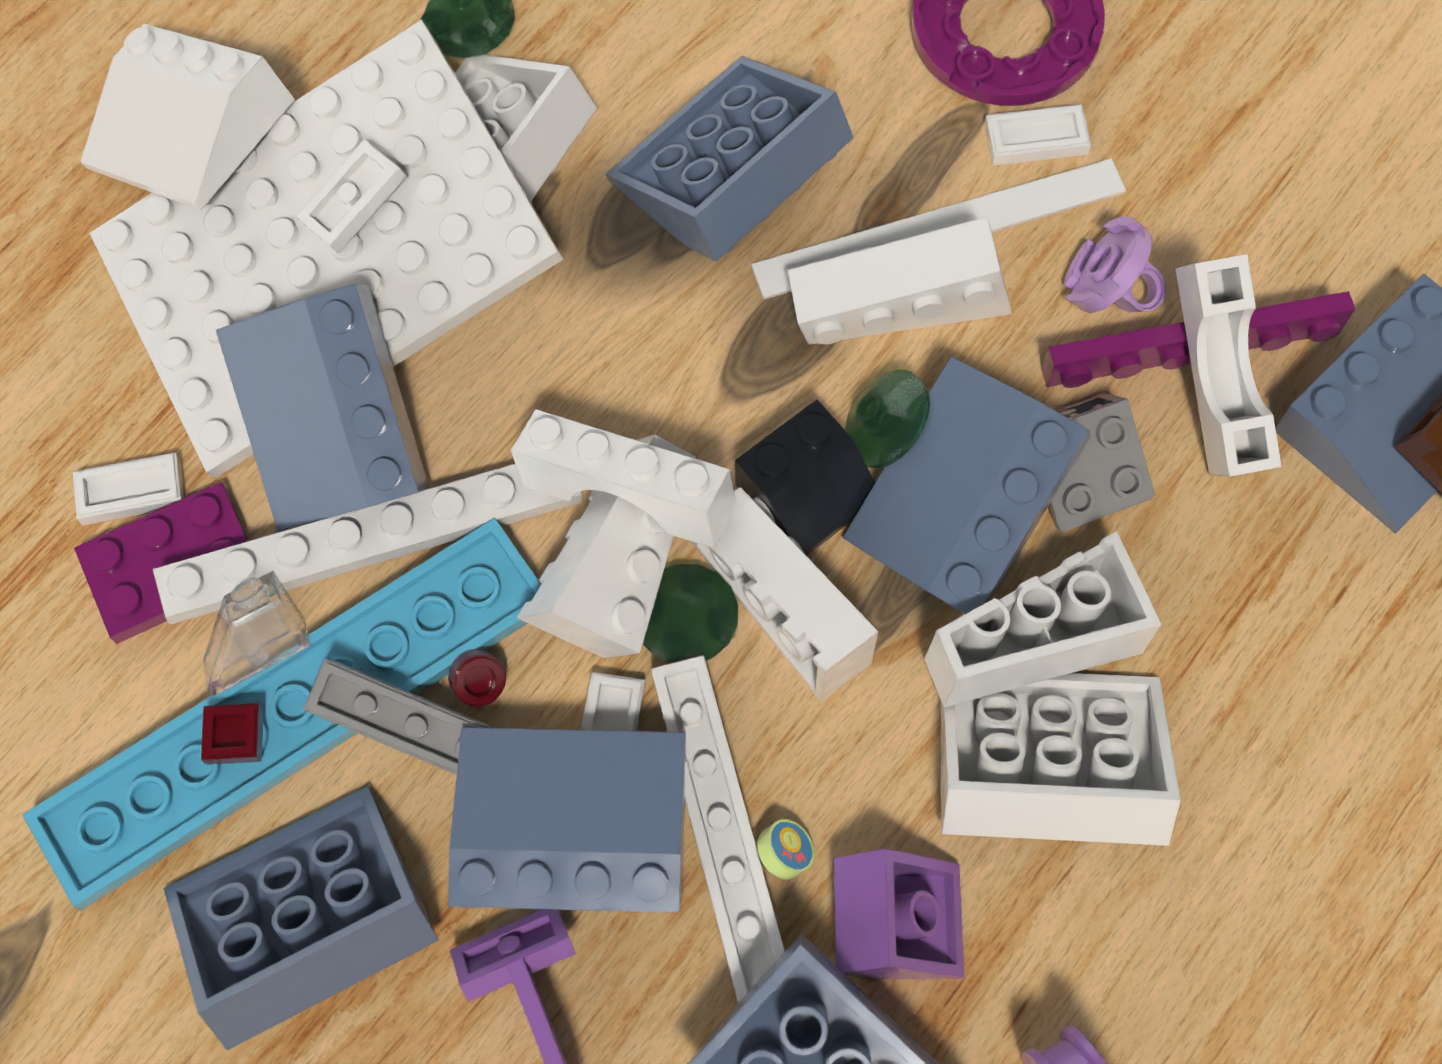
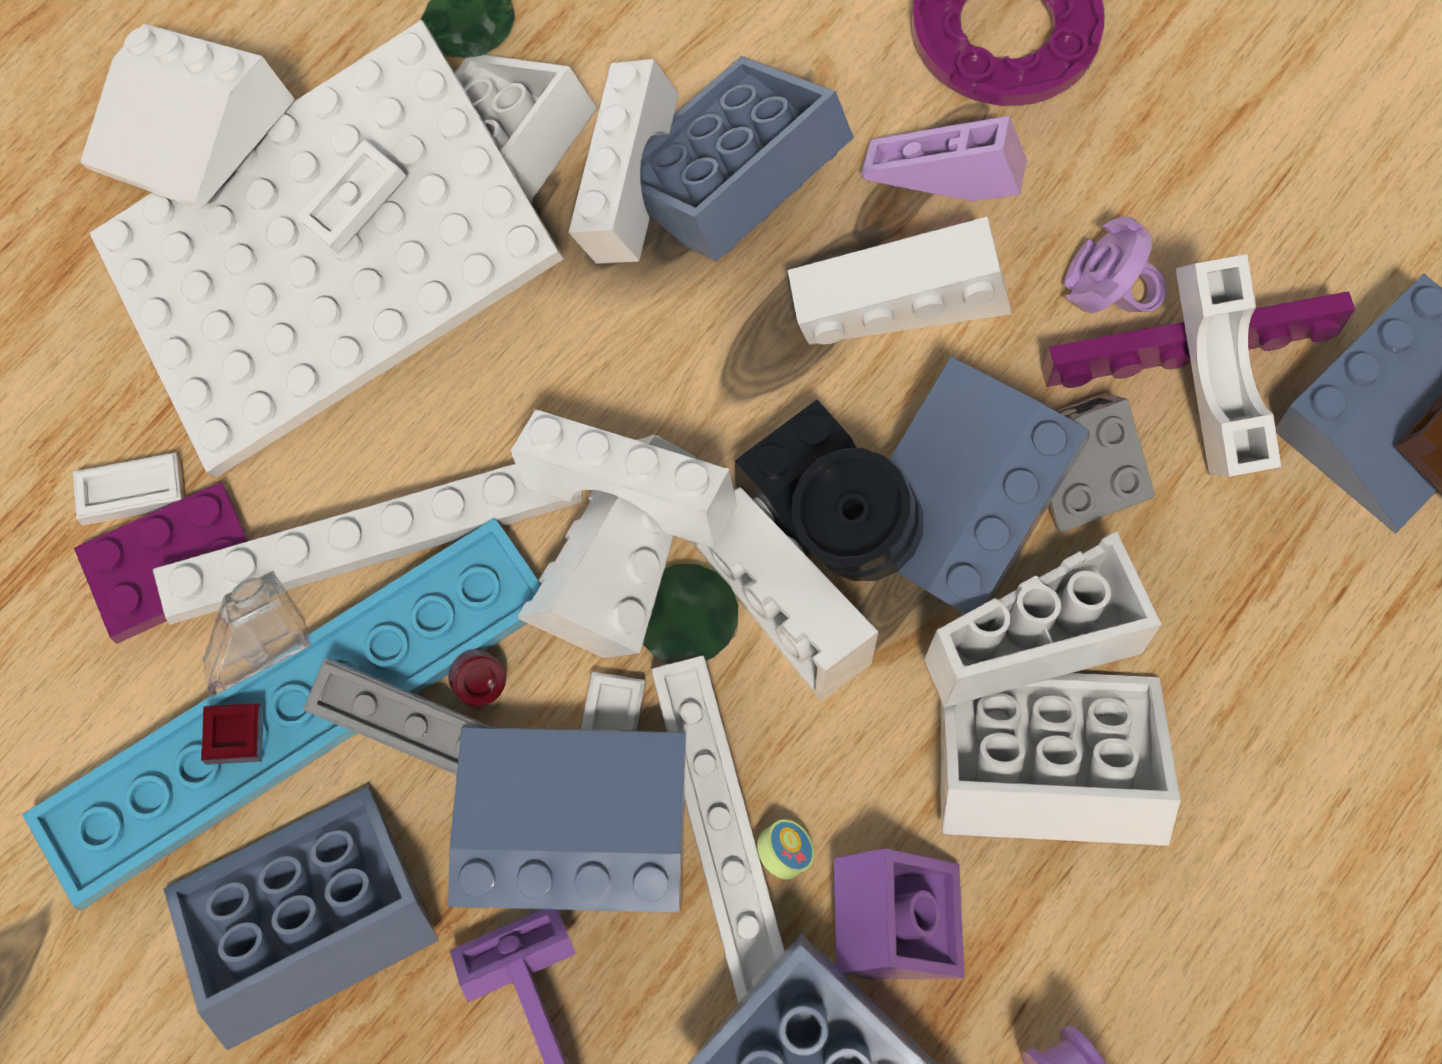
sand blue slope [216,284,429,532] -> none
white piece [751,158,1126,300] -> none
clear green dish [845,370,930,468] -> none
white tile [984,104,1091,166] -> none
none -> white arch [568,59,679,264]
none -> black wheel [792,448,923,581]
none -> lavender slope [862,116,1027,201]

